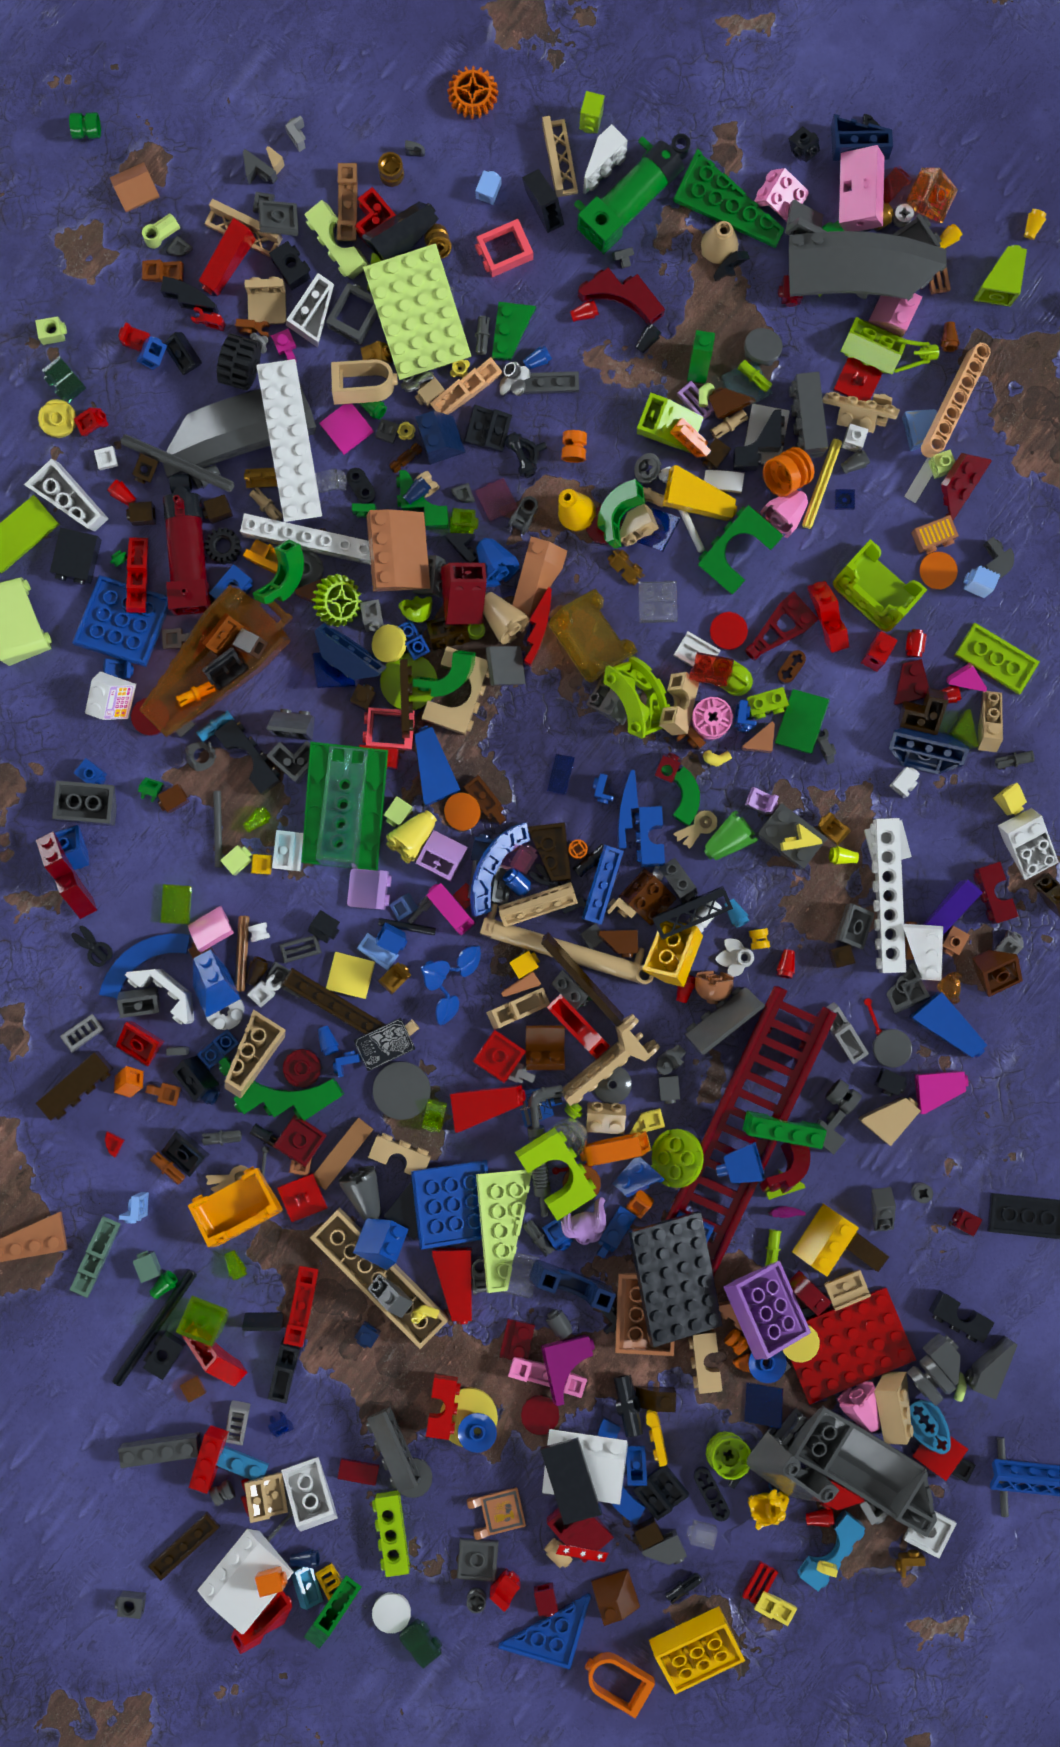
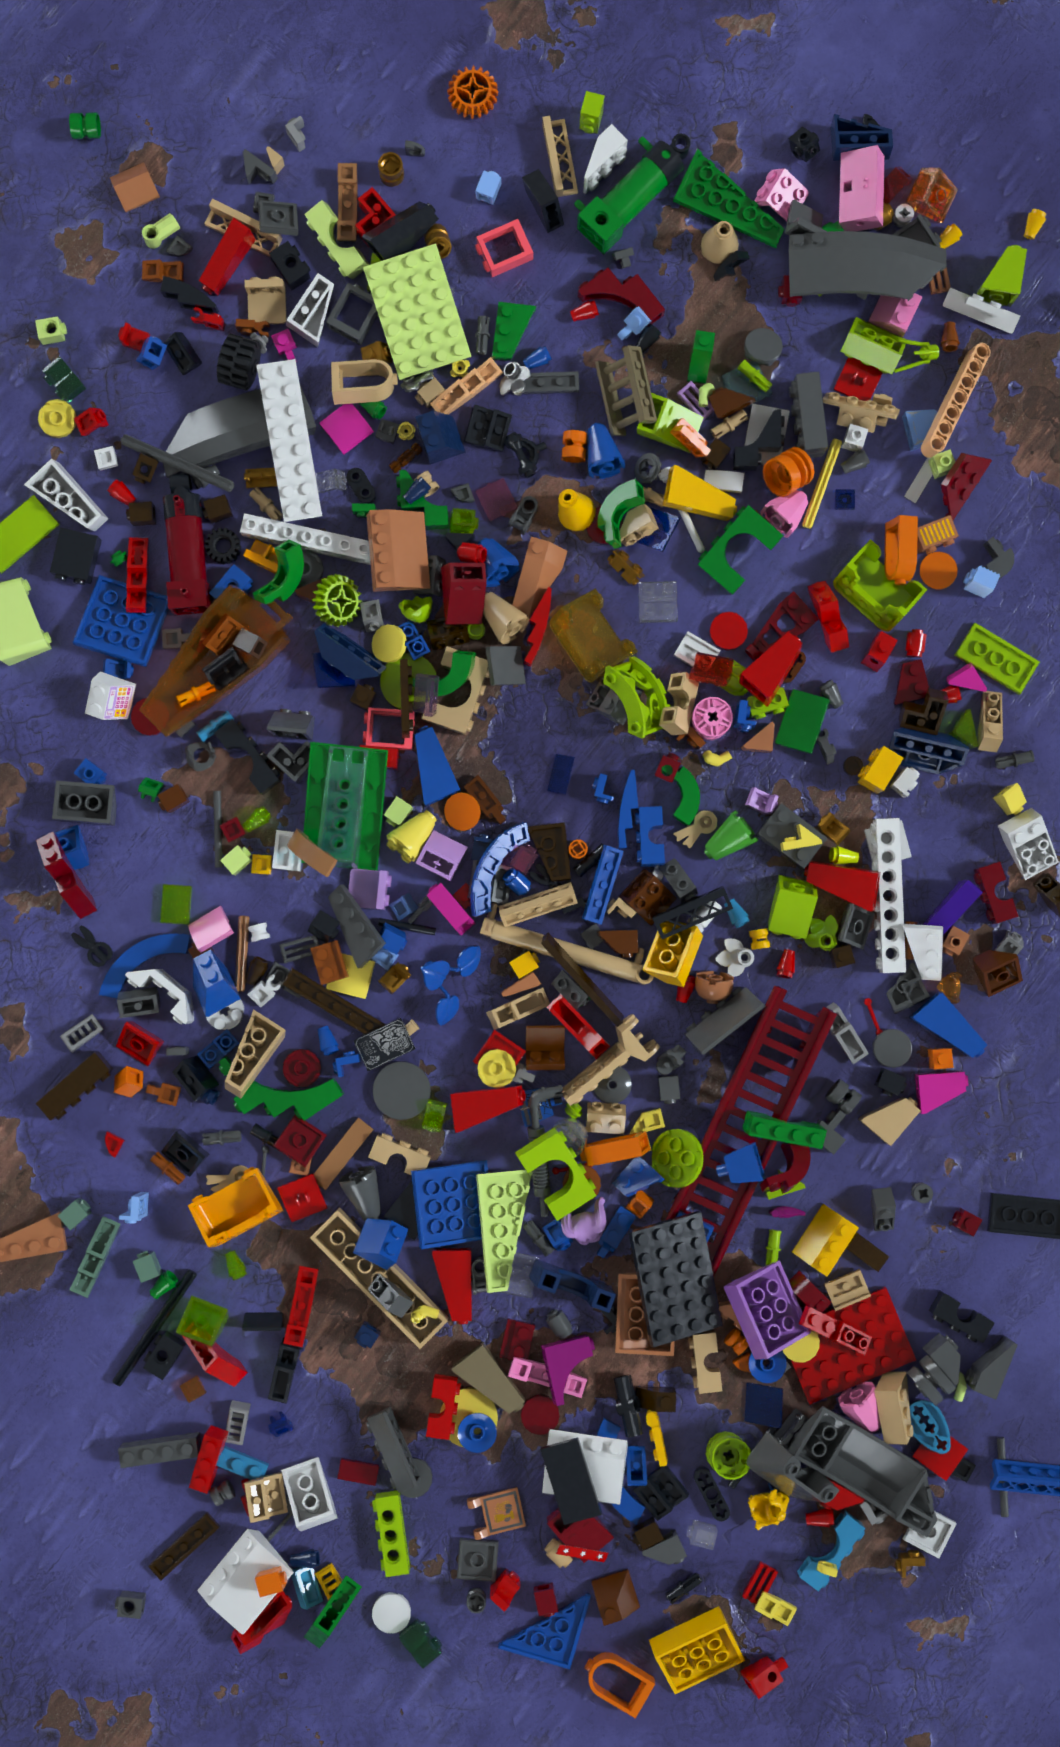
none -> sand green brick [58,1198,92,1230]
none -> dark red tile [220,817,246,843]
none -> medium nougat slope [287,828,338,877]
none -> dark orange plate [310,940,349,985]
none -> dark grey wing [328,885,386,968]
none -> panel [413,673,439,717]
none -> dark tan slope [452,1342,525,1414]
none -> red brick [457,542,487,563]
none -> light yellow tile [477,1049,516,1088]
none -> blue cone [588,423,625,479]
none -> dark tan fence [595,345,657,437]
none -> light blue plate [617,306,651,340]
none -> red slope [739,631,802,707]
none -> red torso [740,1656,788,1699]
none -> lime slope [768,875,818,939]
none -> red slope [799,1306,872,1355]
none -> red slope [804,861,881,912]
none -> lime plate [804,915,838,951]
none -> dark grey cone [819,679,844,709]
none -> dark brown tile [843,756,863,776]
none -> yellow brick [858,746,903,794]
none -> orange window [884,515,918,585]
none -> orange brick [928,1047,954,1070]
none -> white bracket [943,288,1020,334]

